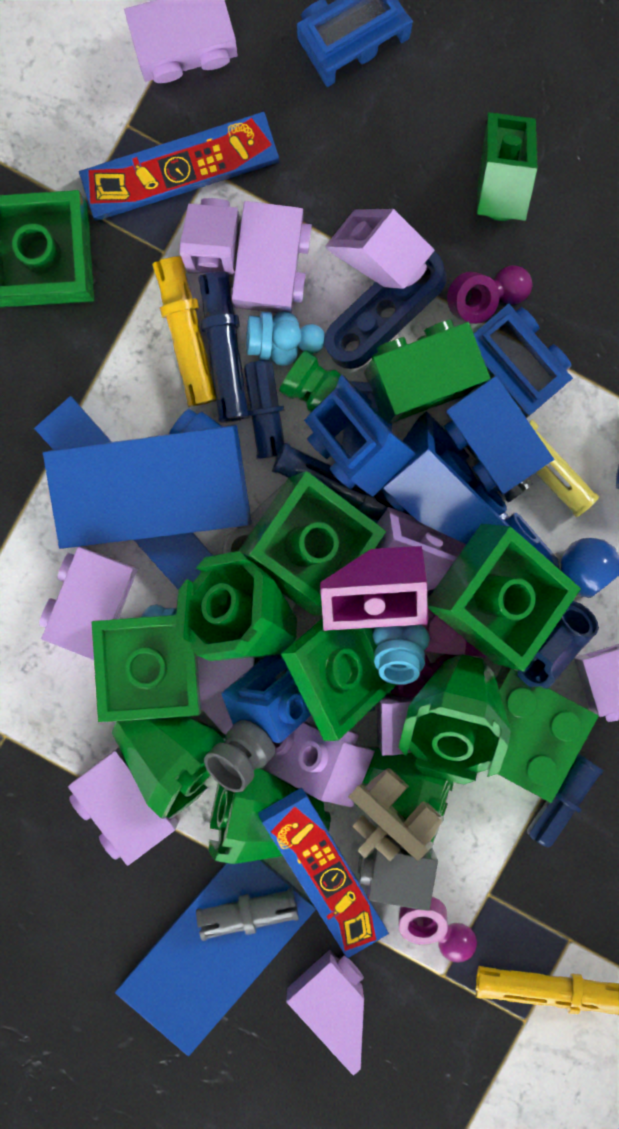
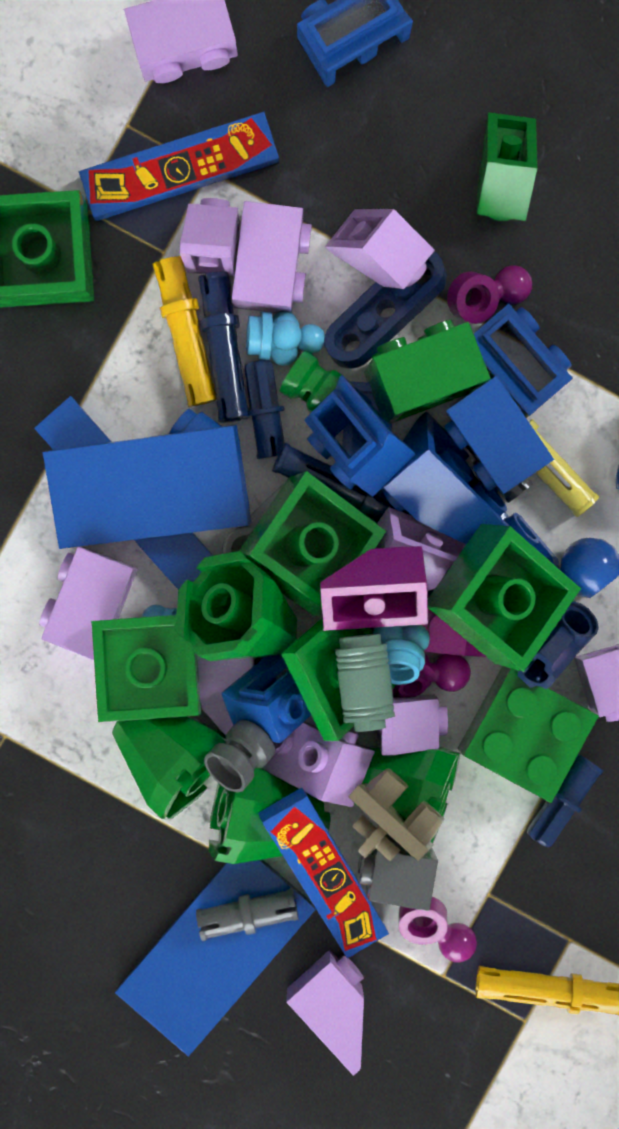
lavender brick [68,747,179,866] -> none
green cone [398,654,511,785] -> none
none -> sand green head [335,633,395,732]

